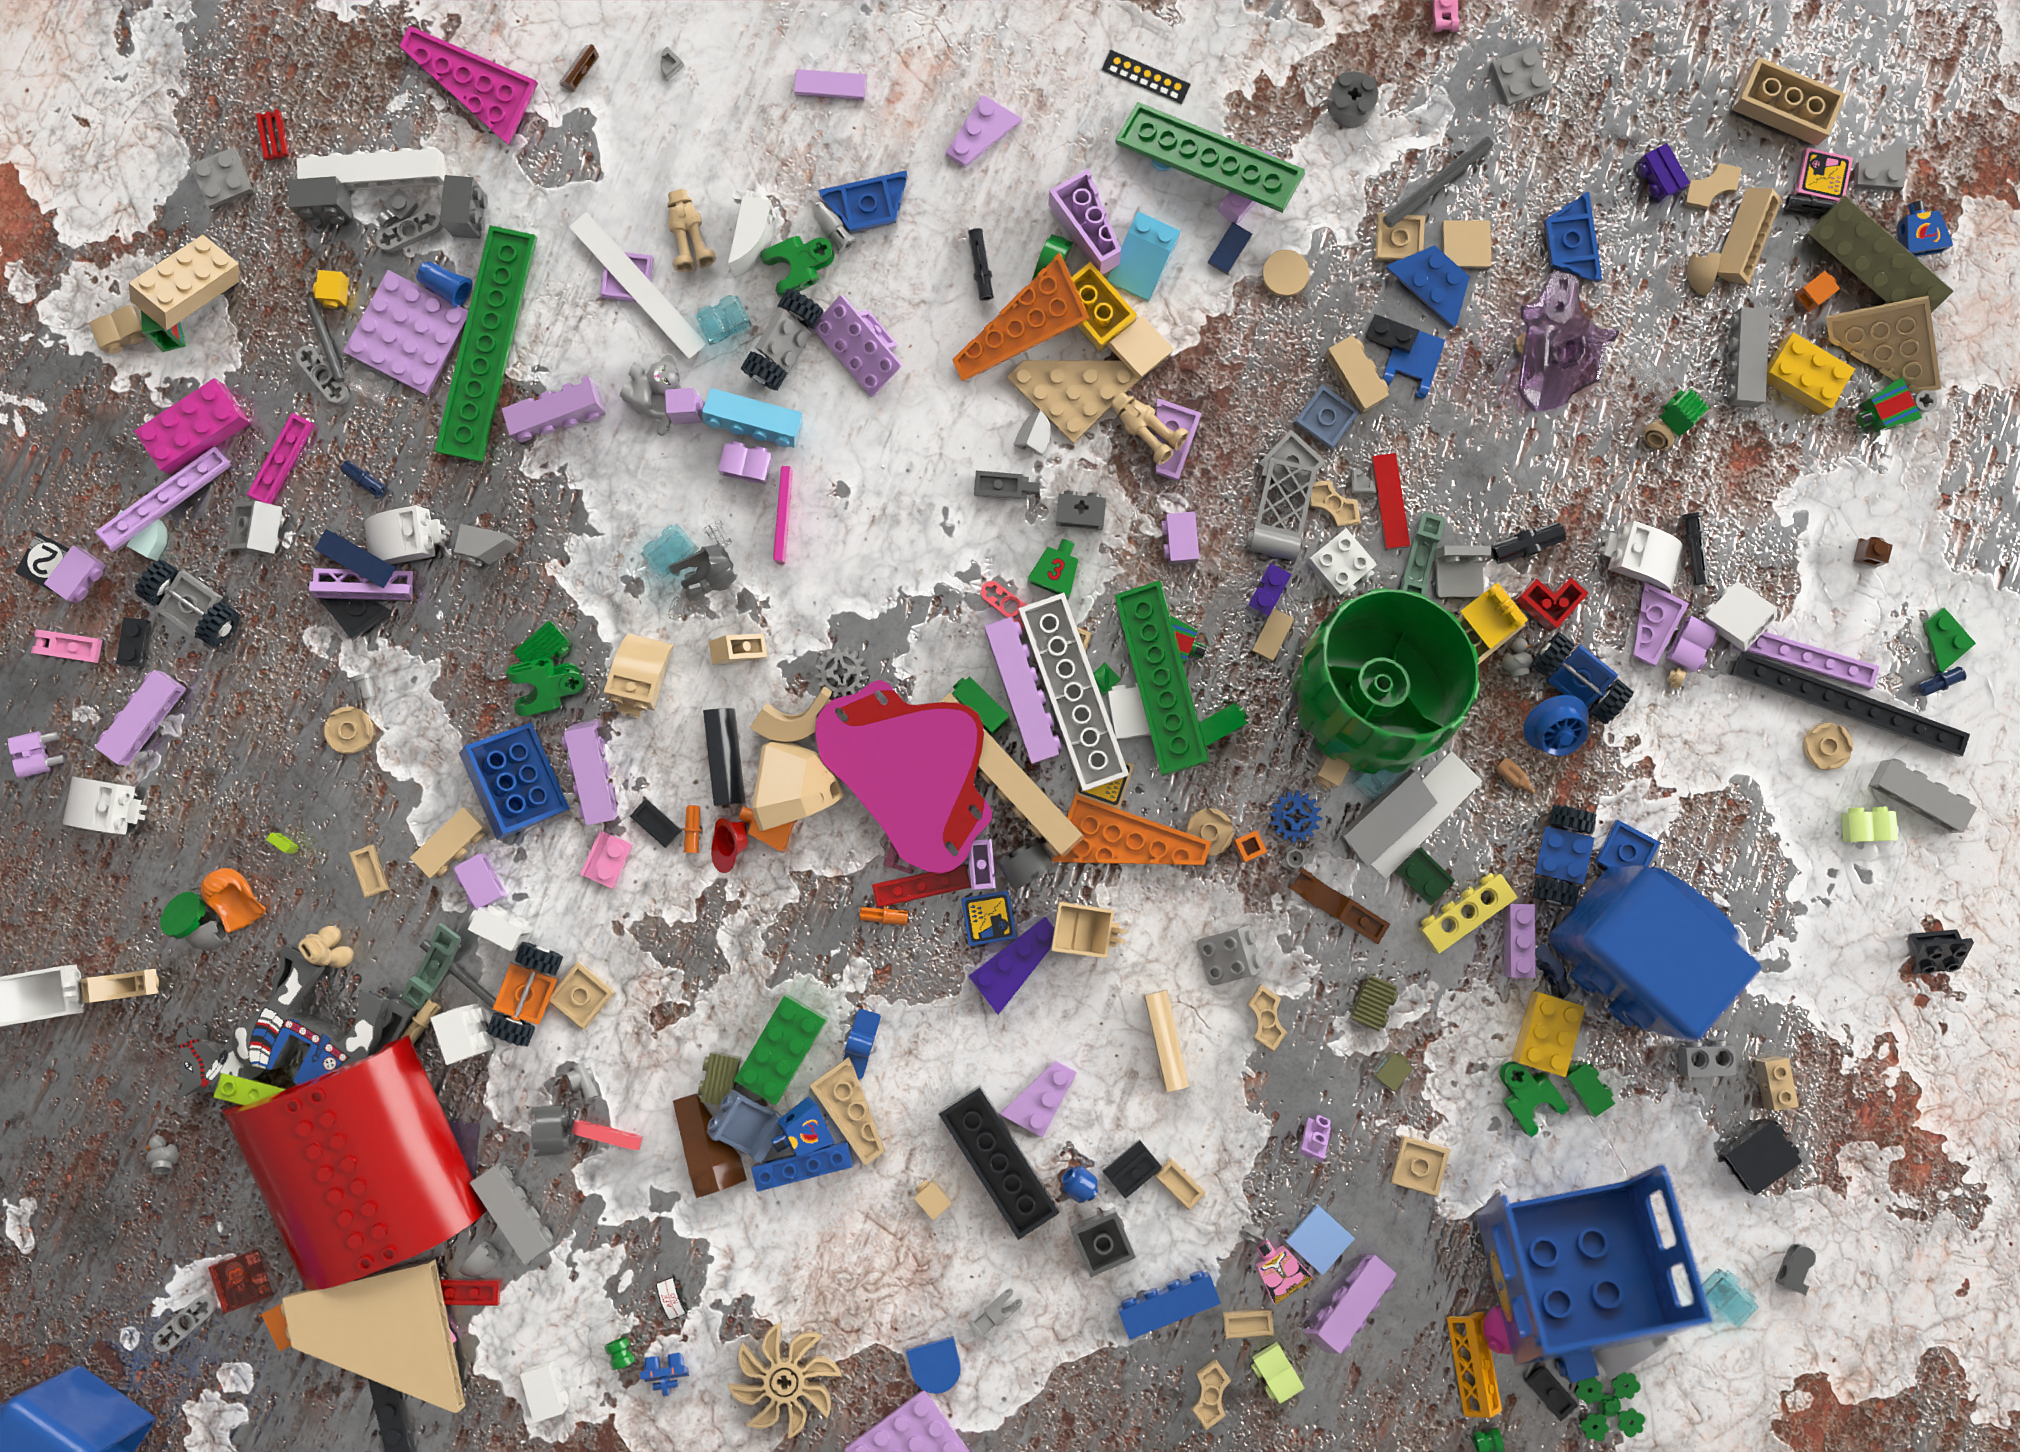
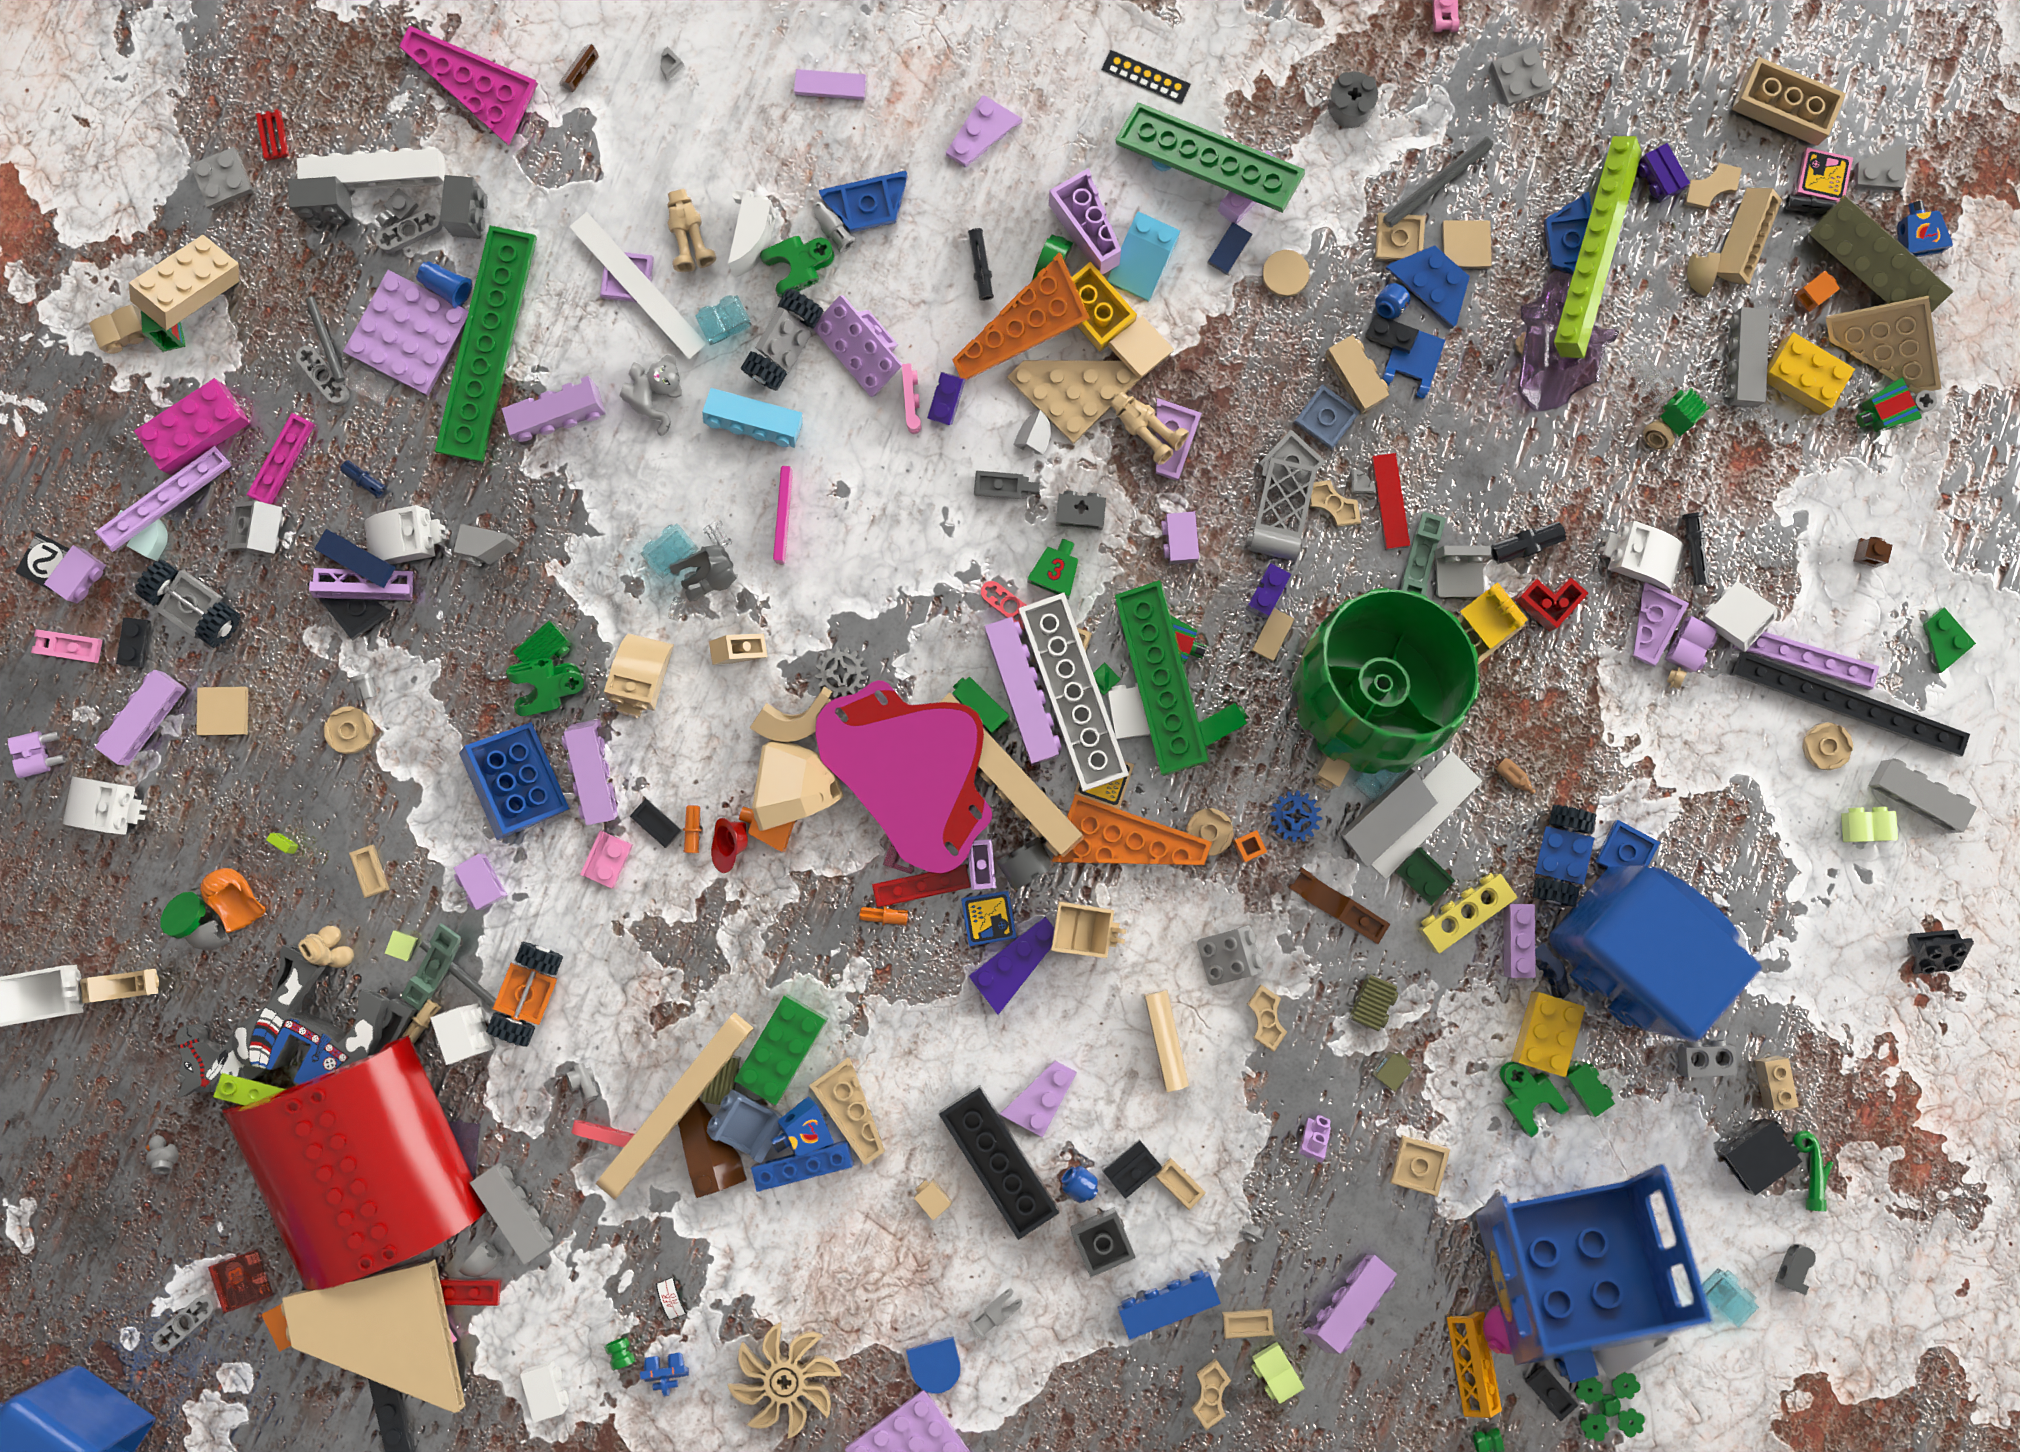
yellow brick [313,270,349,309] -> none
tan brick [410,807,489,879] -> none
white brick [468,905,534,951] -> none
dark grey brick [531,1104,571,1157] -> none
tan tile [549,962,616,1030] -> none
lavender brick [665,388,705,424] -> none
black brick [703,708,746,807] -> none
lavender brick [718,441,772,484] -> none
blue piece [843,1009,881,1079] -> none
torso [1255,1240,1314,1305] -> none
light grey plate [1281,845,1308,872] -> none
light blue tile [1285,1204,1355,1275] -> none
white brick [1307,528,1377,598] -> none
light grey animal [1502,637,1533,678] -> none
blue piece [1523,695,1589,756] -> none
plate [1531,632,1634,725] -> none
dark blue axle [1917,666,1967,696] -> none
none -> tan tile [197,687,248,736]
none -> yellowish green tile [385,930,418,961]
none -> tan beam [596,1013,754,1200]
none -> bright pink plate [902,363,922,434]
none -> dark purple brick [927,372,966,425]
none -> blue head [1375,283,1411,319]
none -> lime brick [1554,136,1642,358]
none -> green plant [1793,1131,1833,1212]

